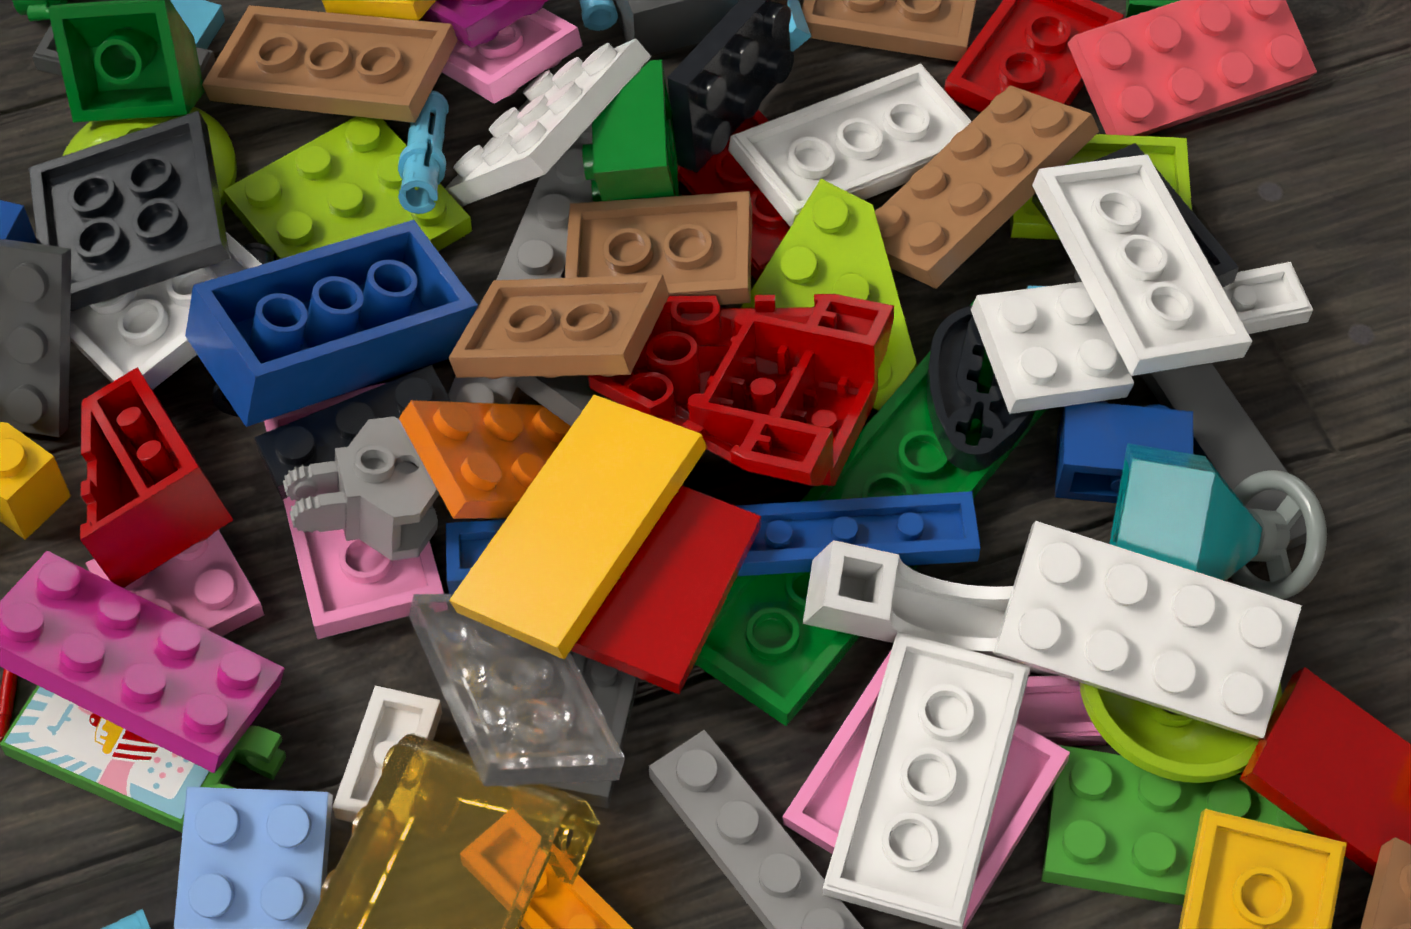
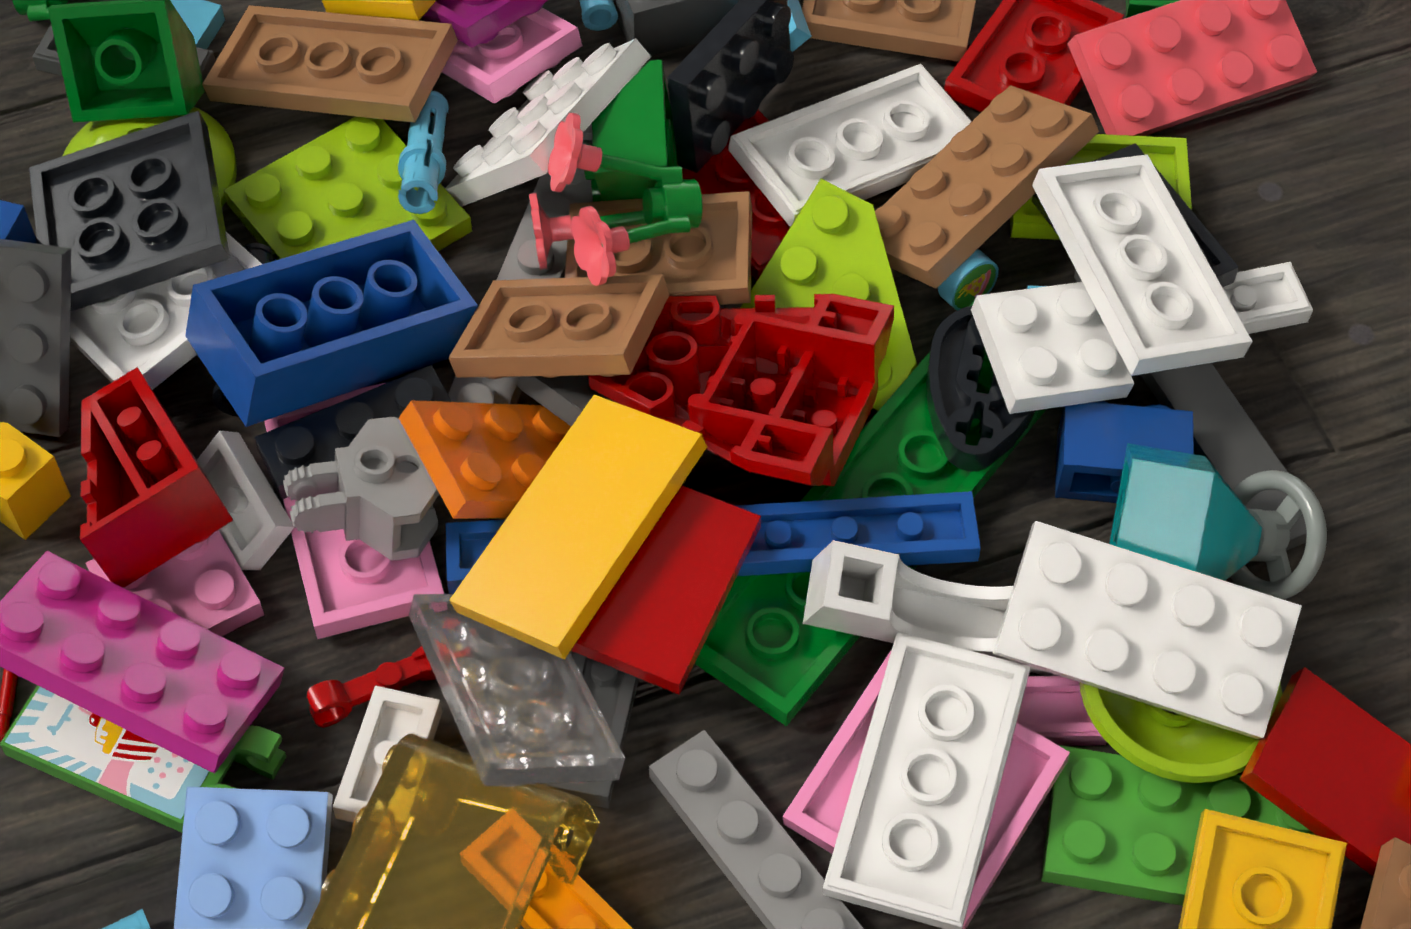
none -> white plate [197,431,294,570]
none -> red piece [307,628,472,728]
none -> plant [529,113,703,286]
none -> tile [938,249,998,311]

